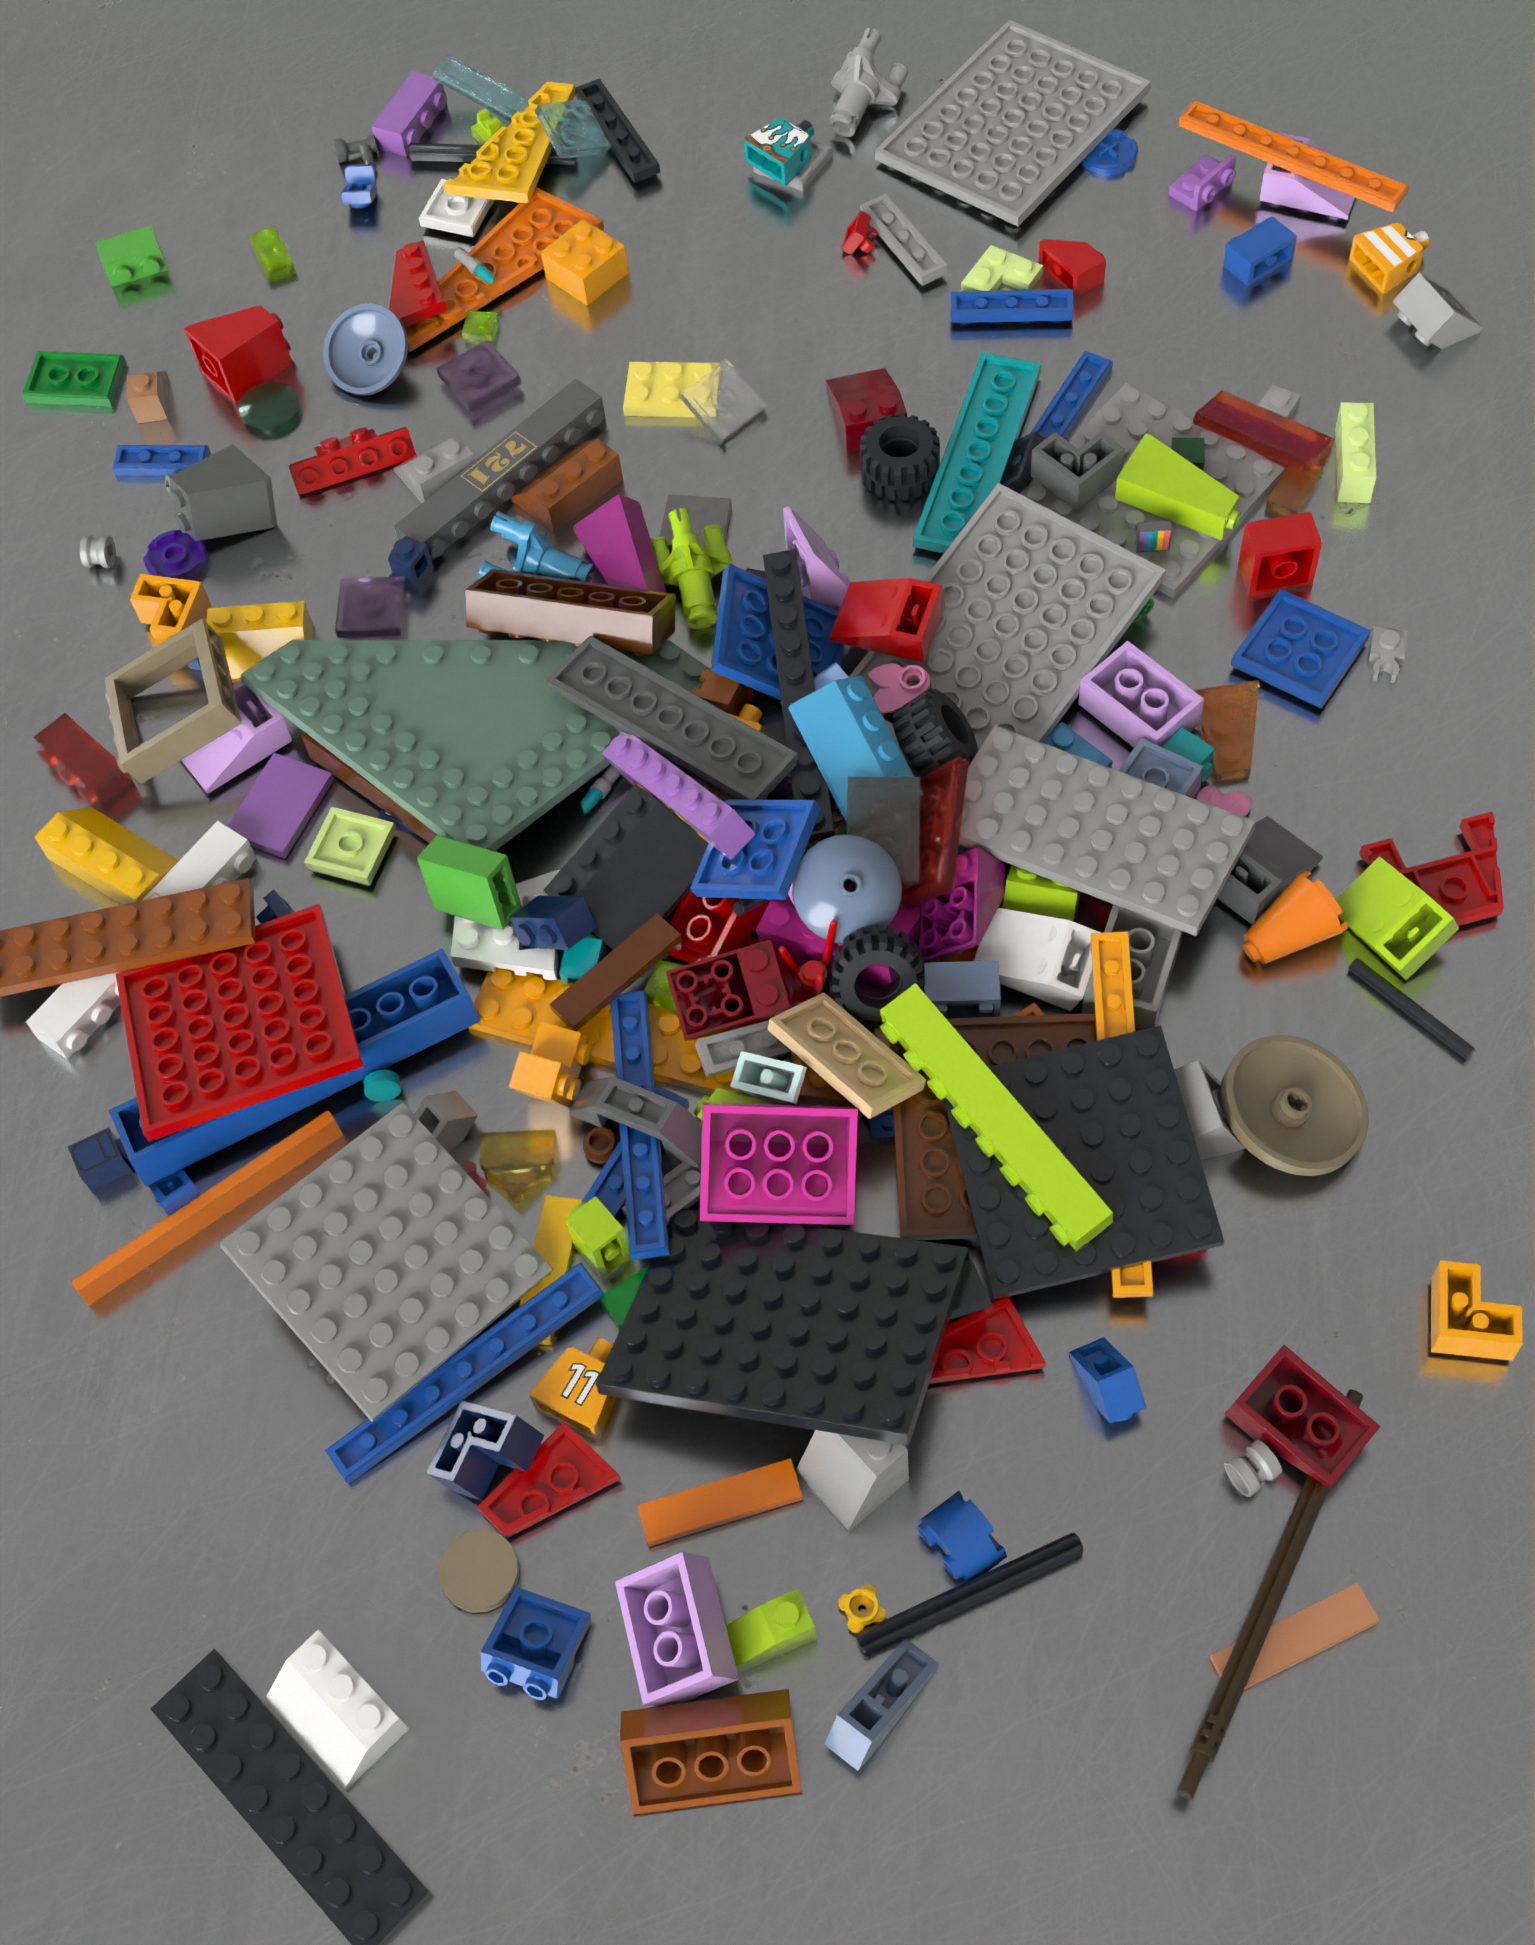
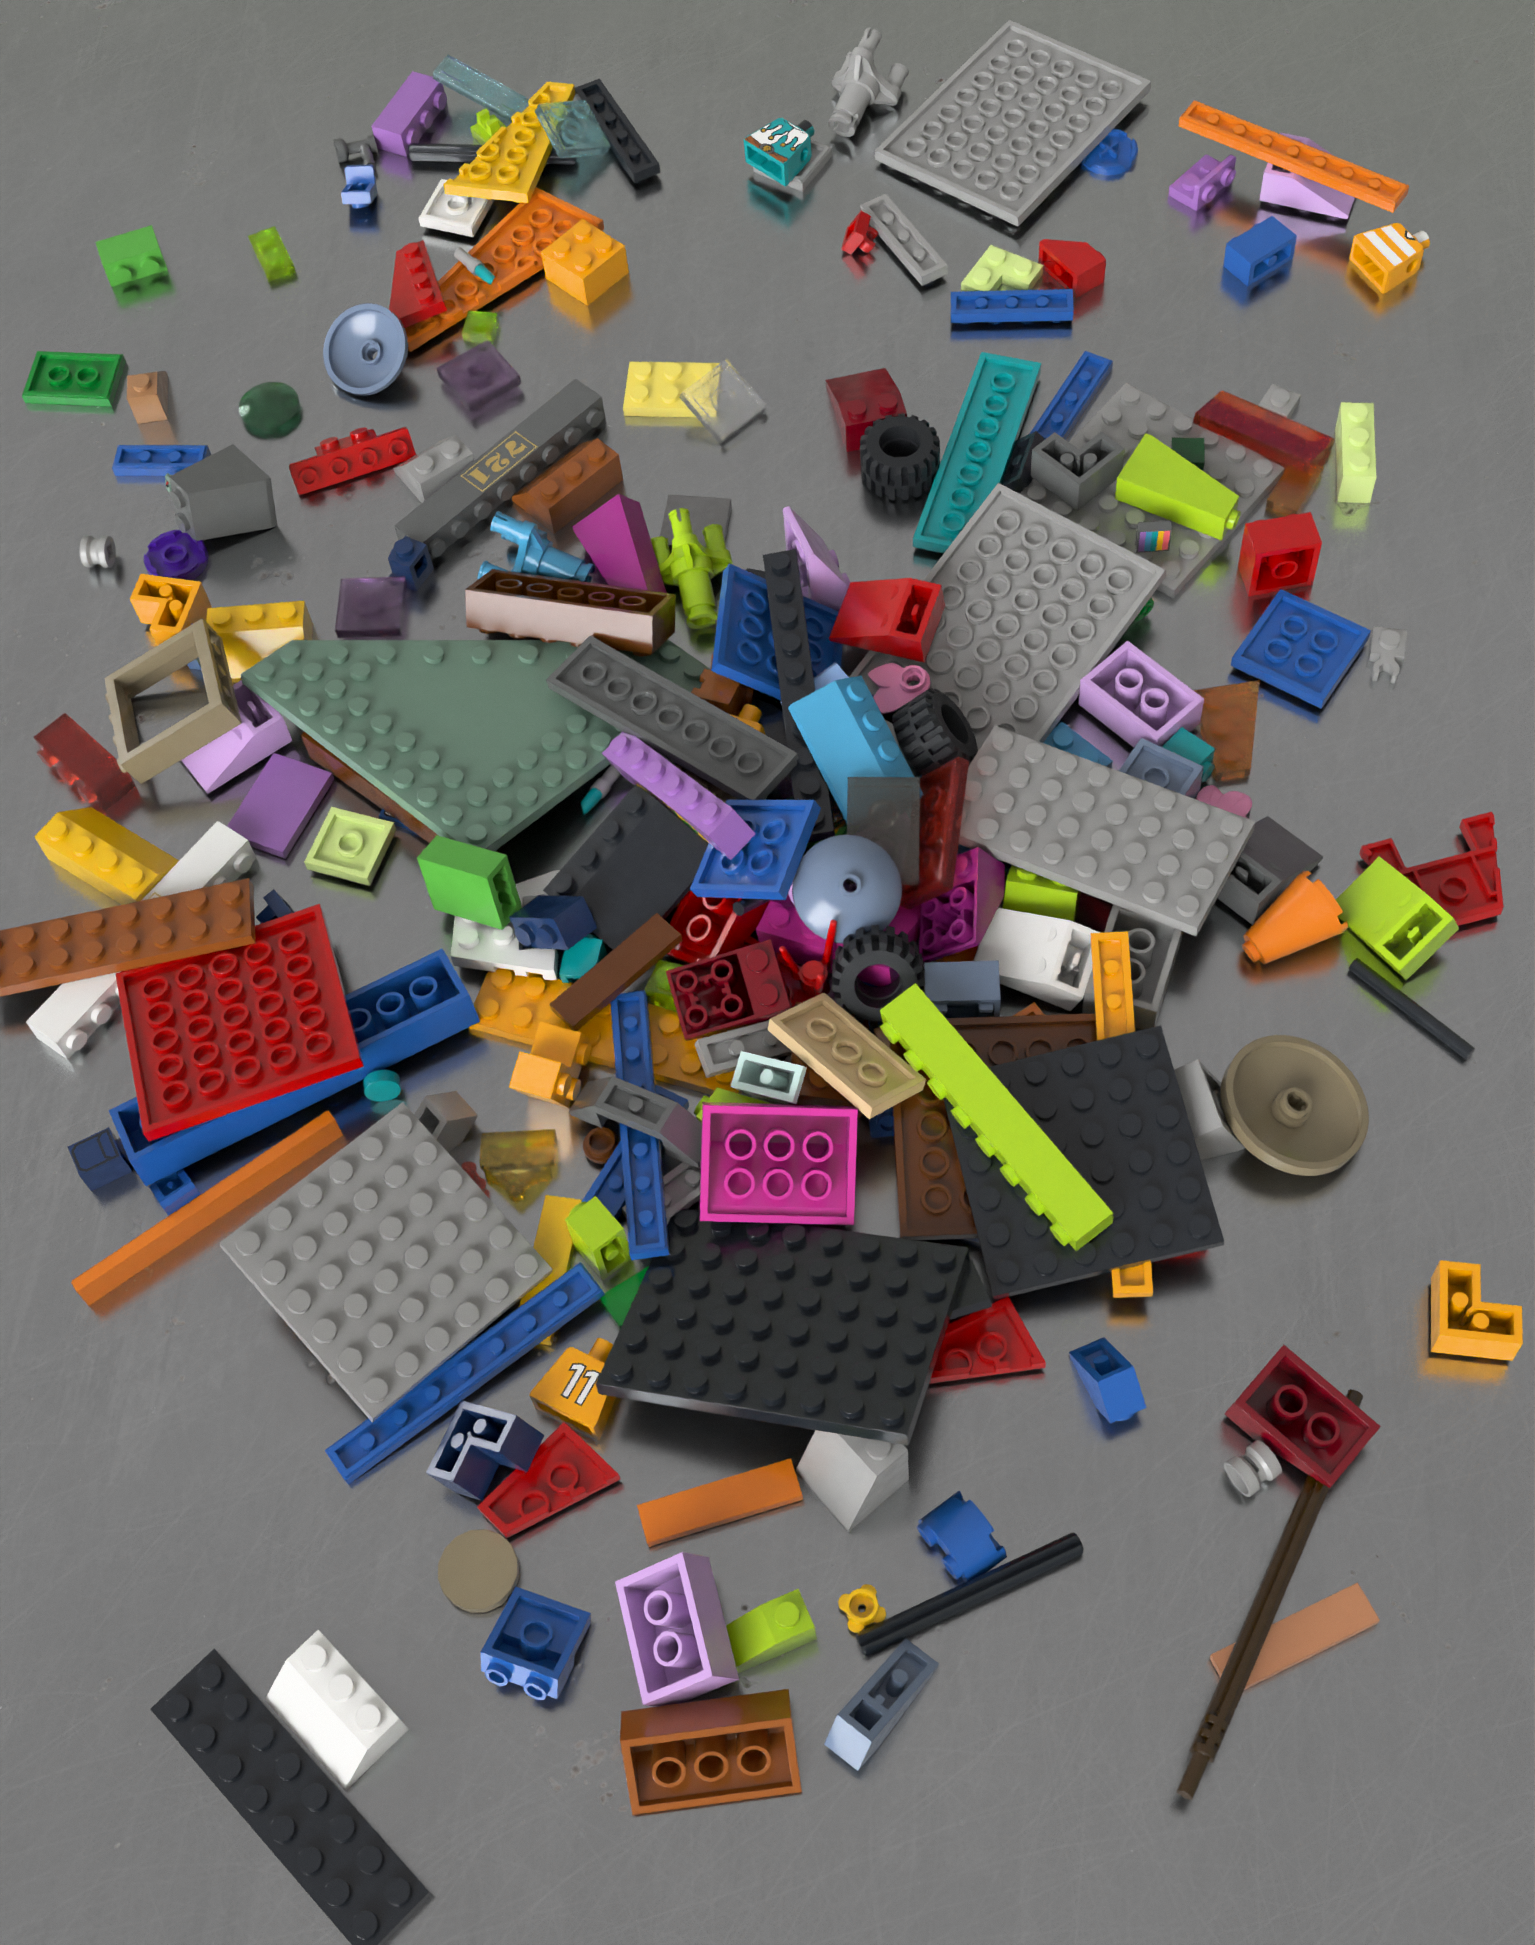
red slope [184,305,293,403] -> none
slope [1392,272,1483,349] -> none

